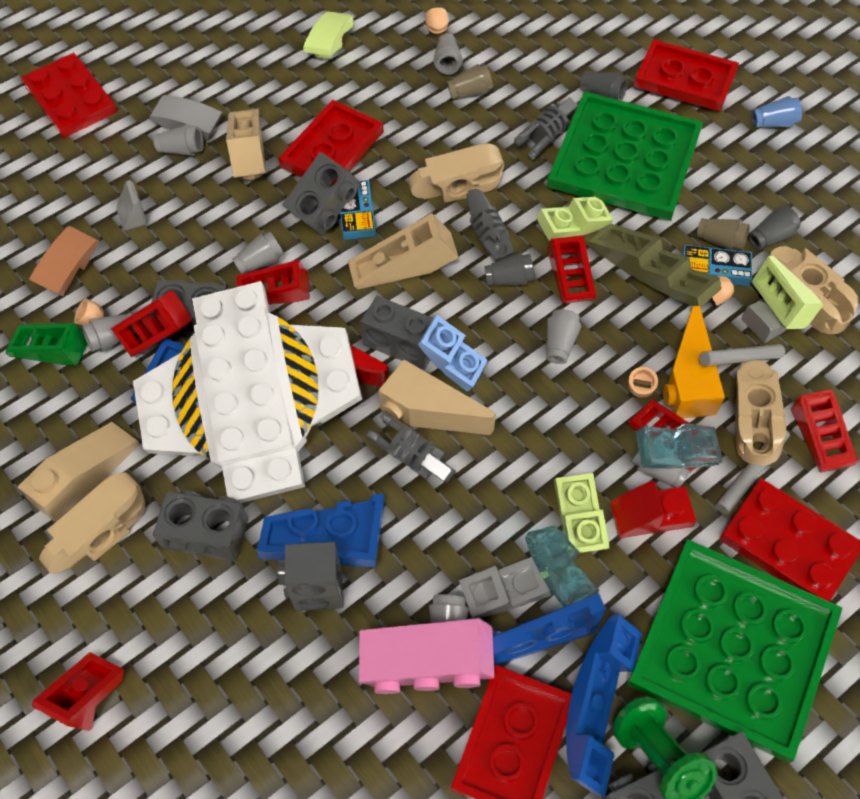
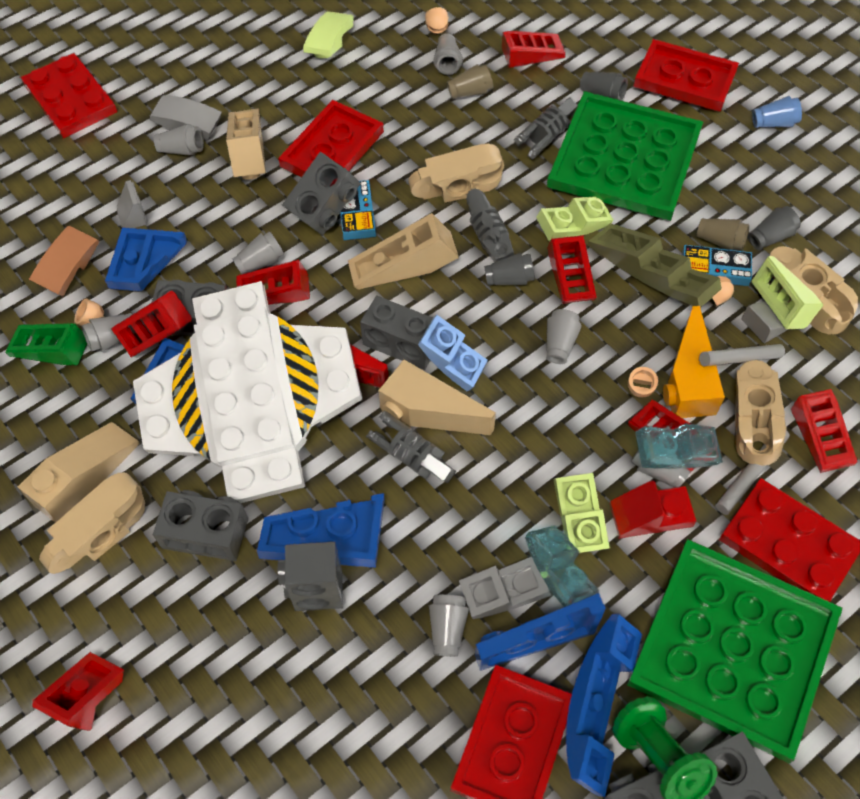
bright pink brick [359,619,494,694] -> none
none -> blue wing [105,227,187,291]
none -> red slope [501,31,566,68]

